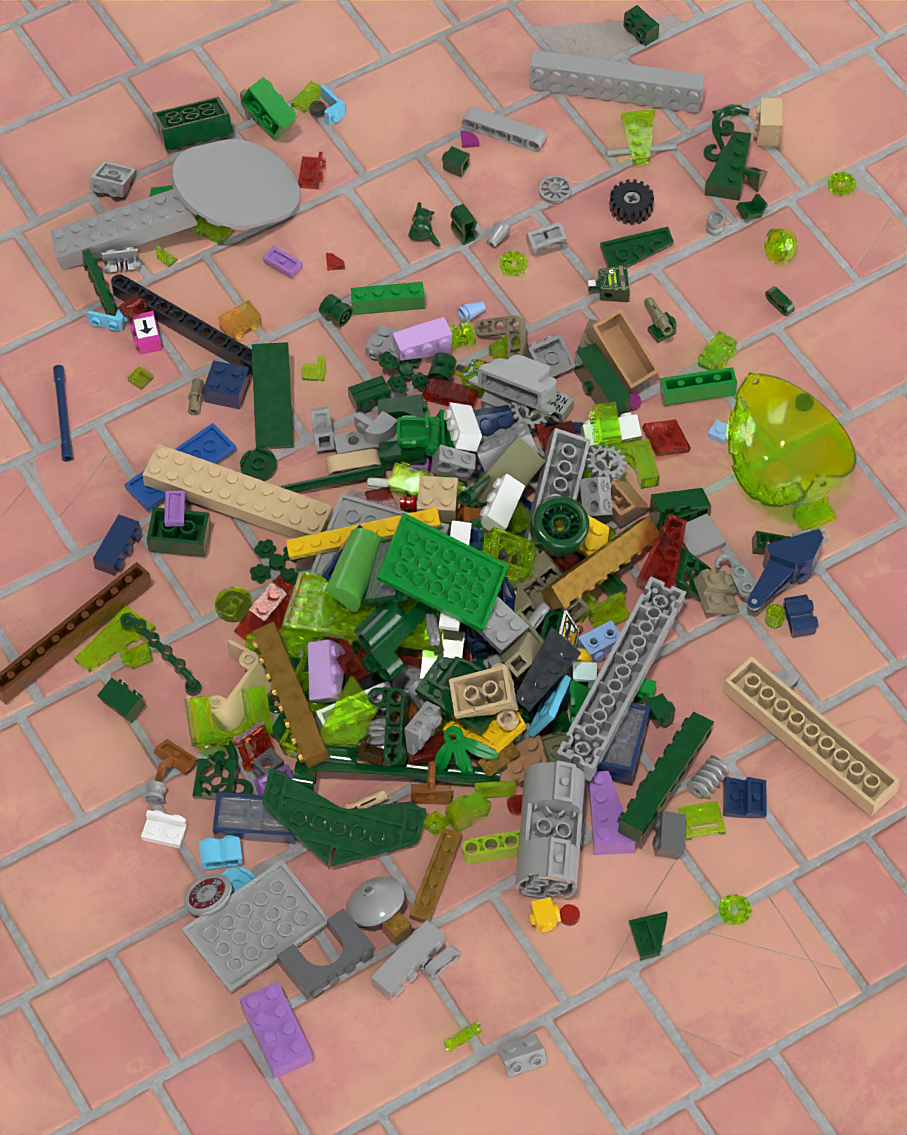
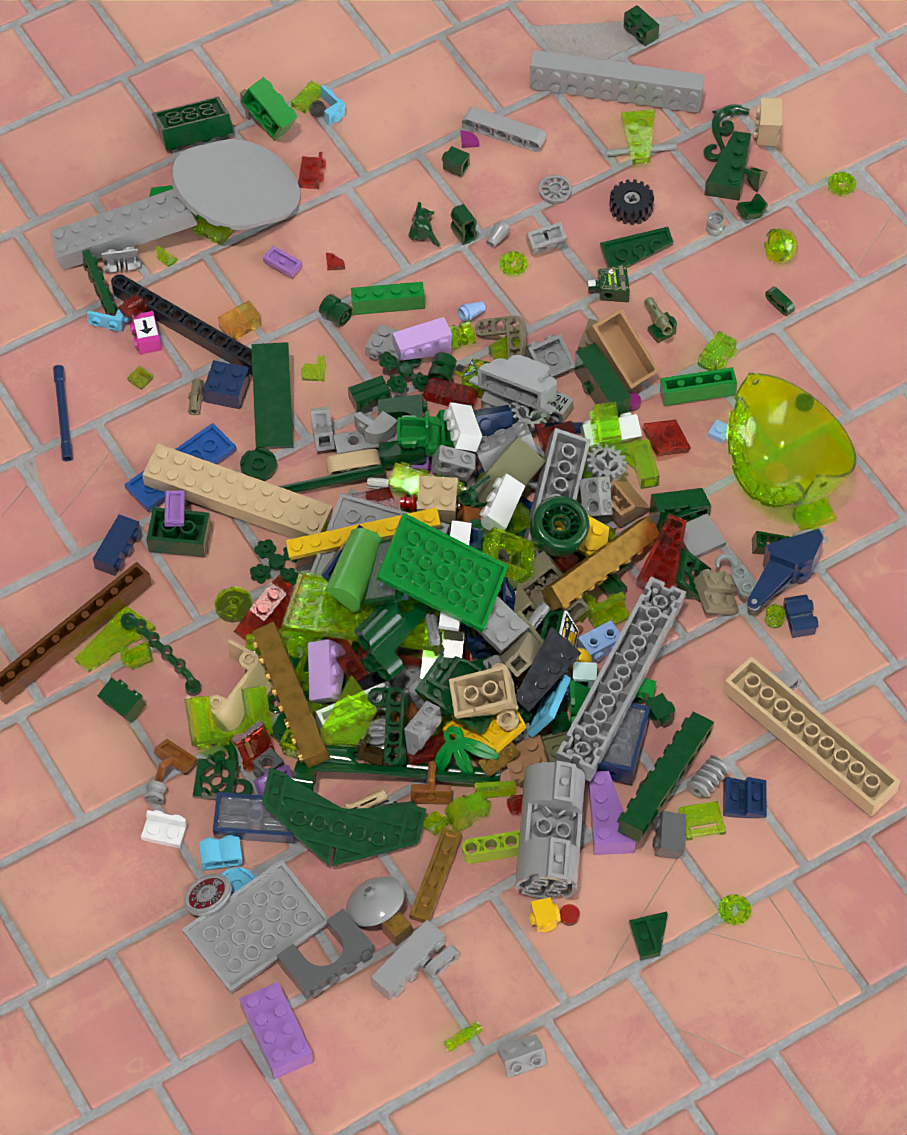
light grey plate [90,161,136,197] -> none

